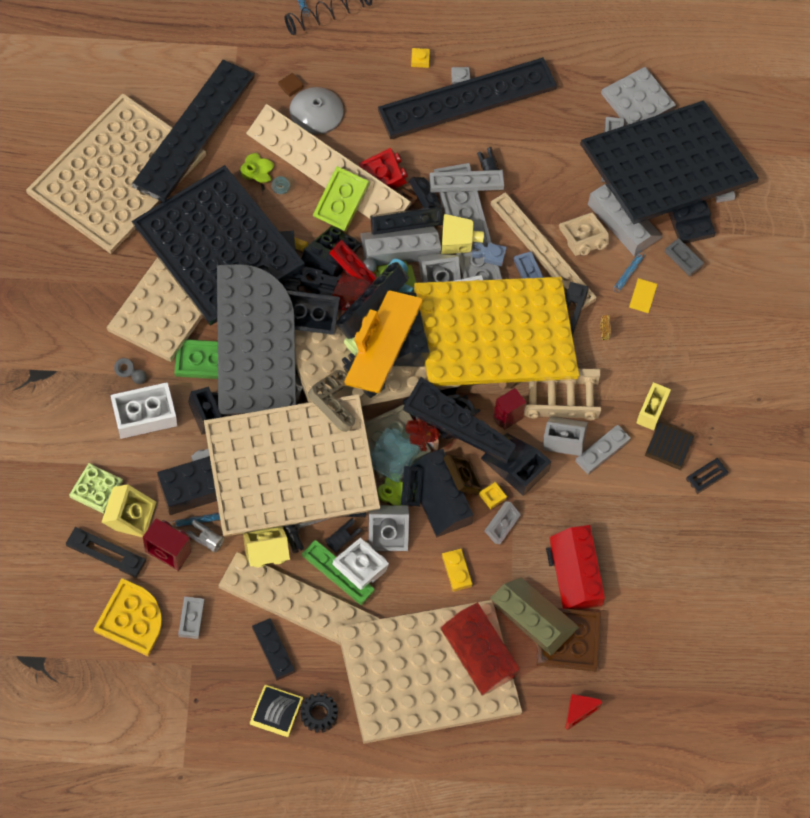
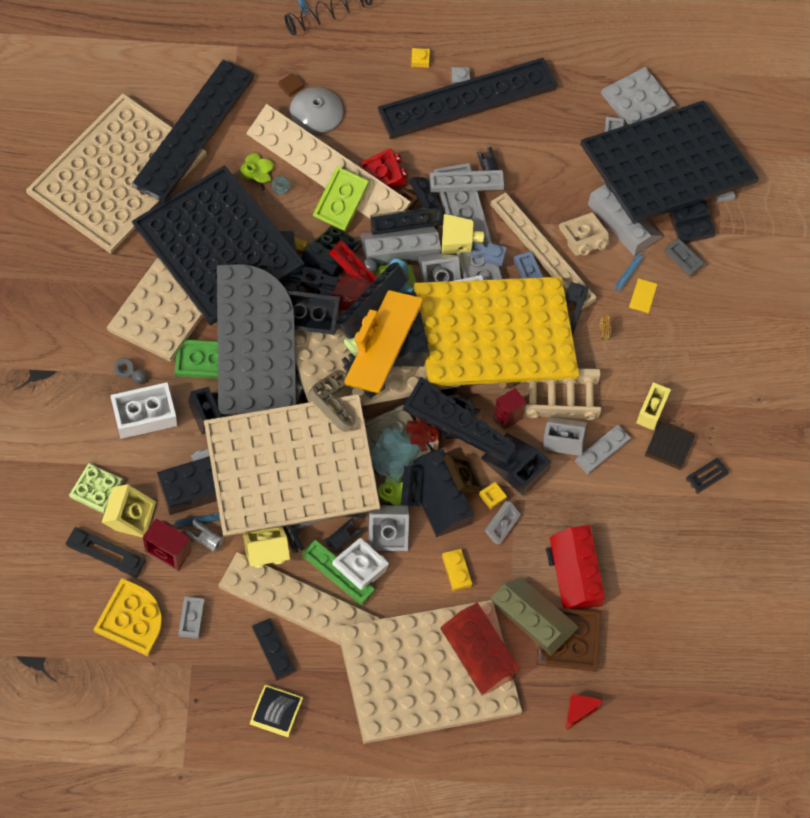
black tyre [301,693,338,733] -> none

